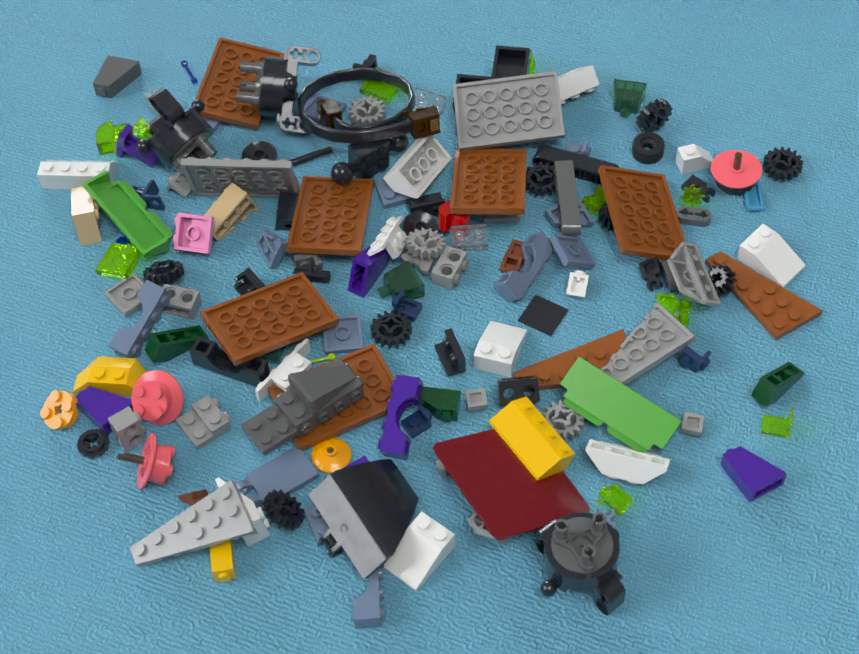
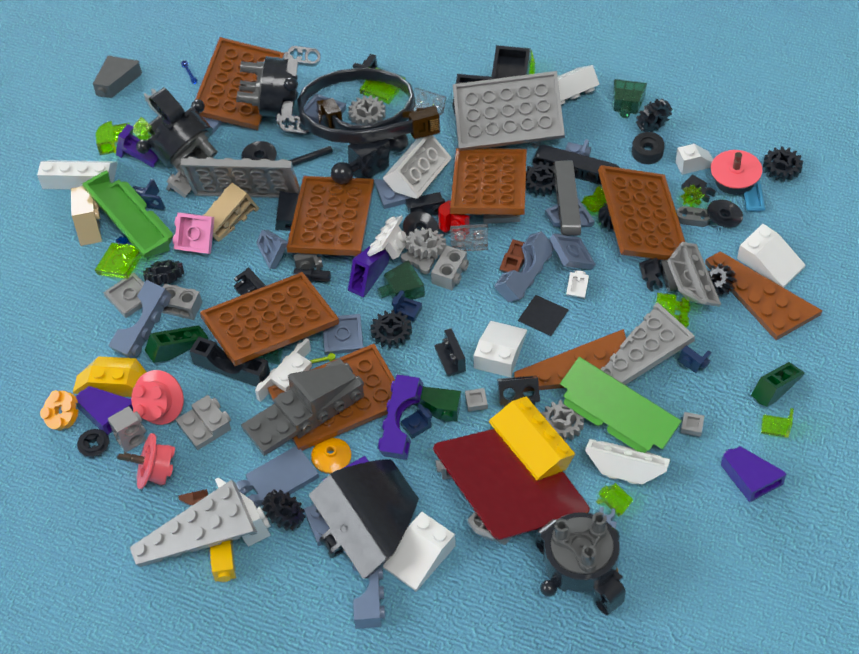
none -> black dish [707,199,743,228]

